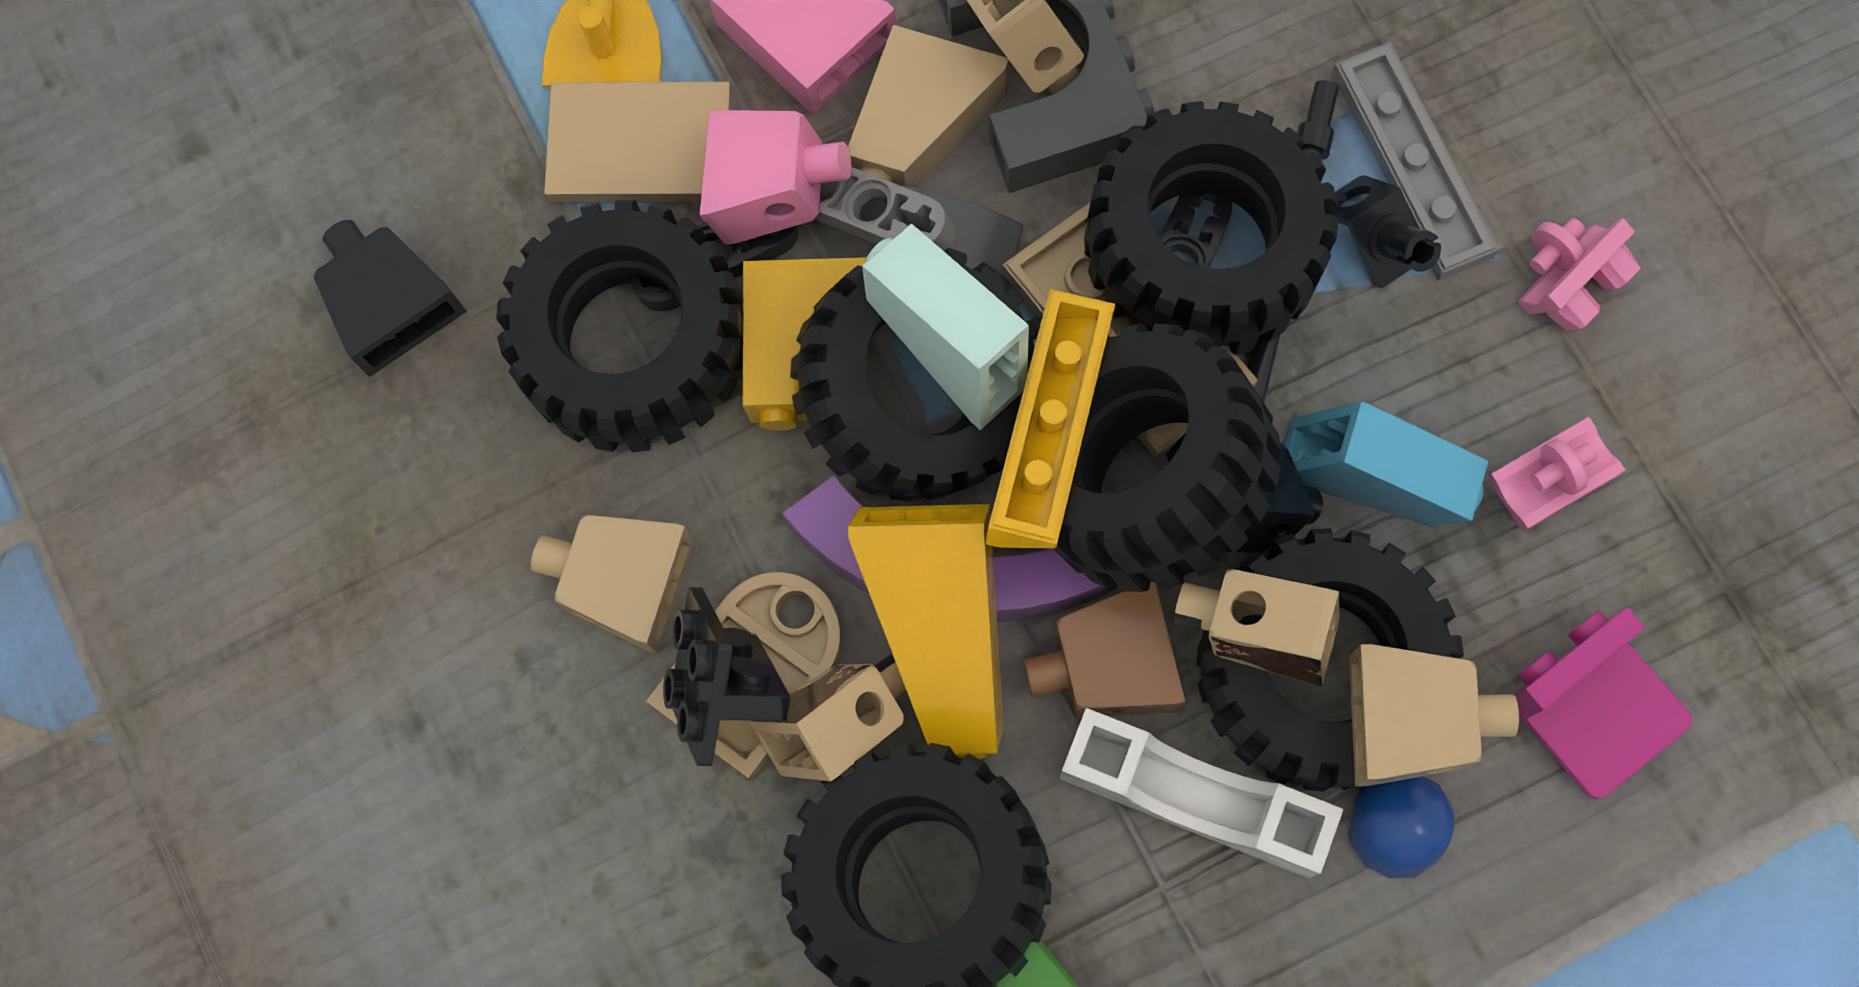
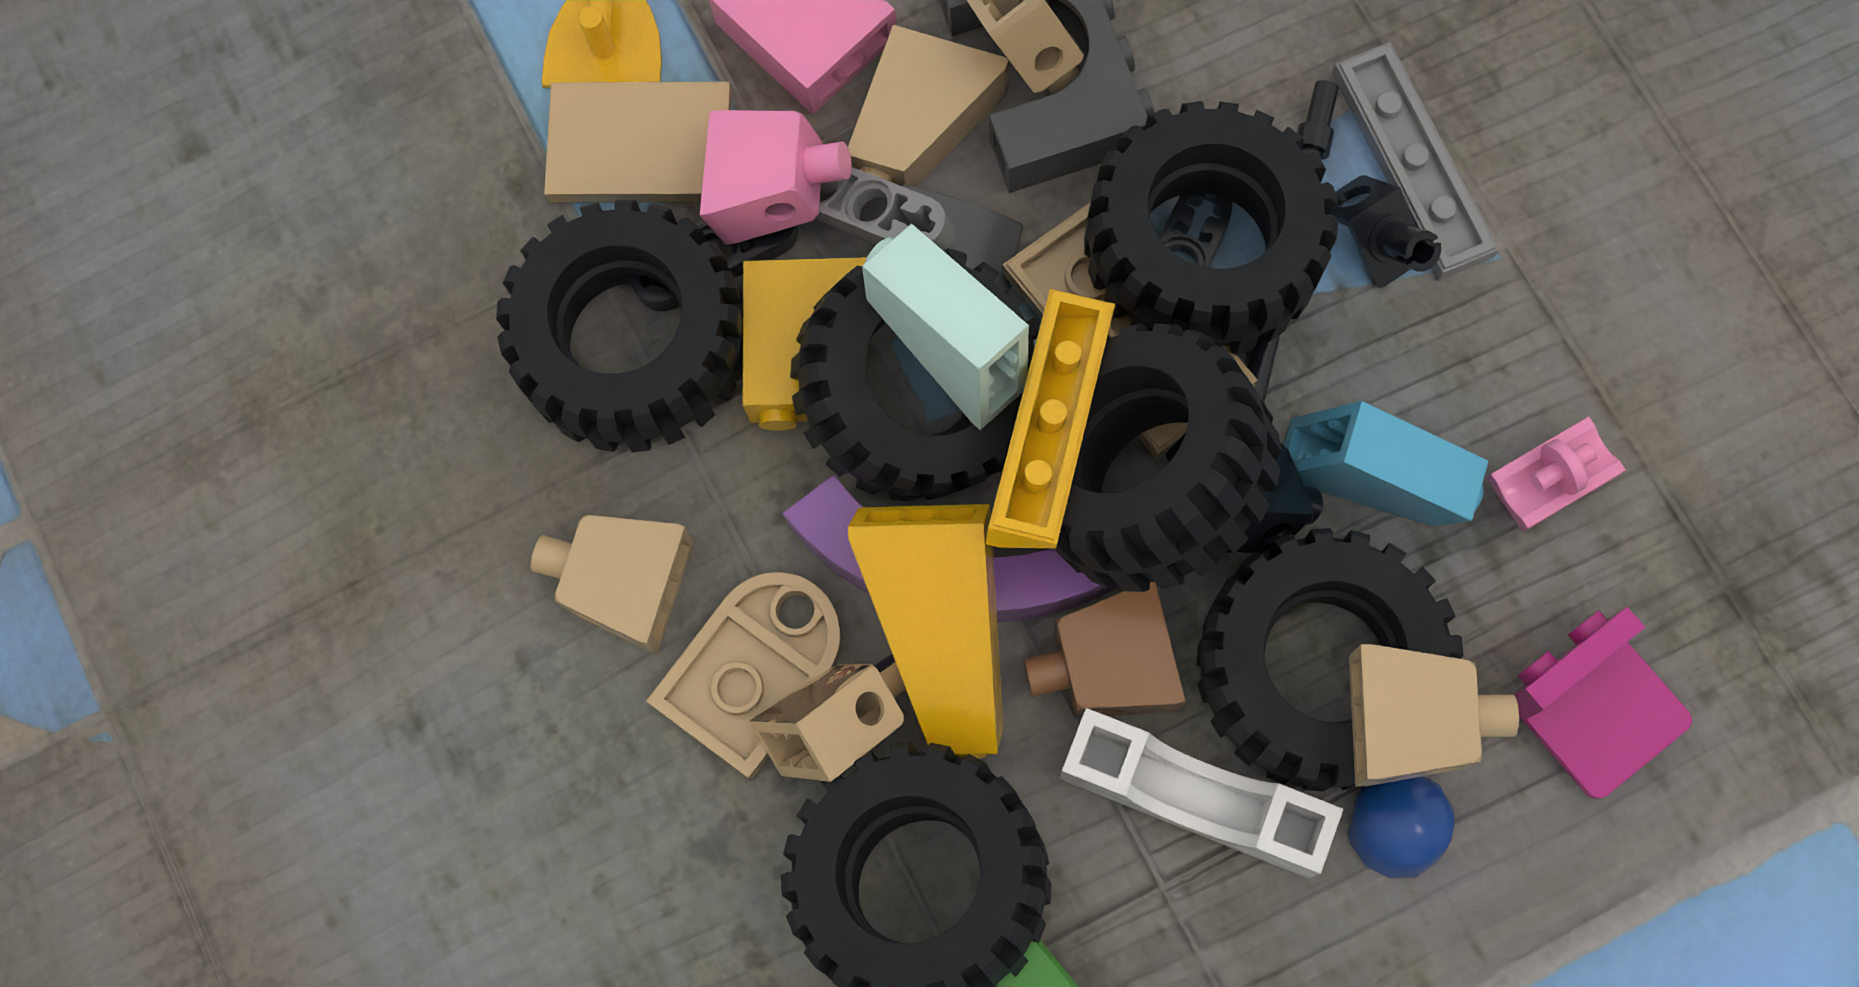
black torso [314,220,467,377] -> none
black bracket [663,587,791,766] -> none
tan torso [1174,569,1339,687] -> none
bright pink hips [1517,218,1641,331] -> none

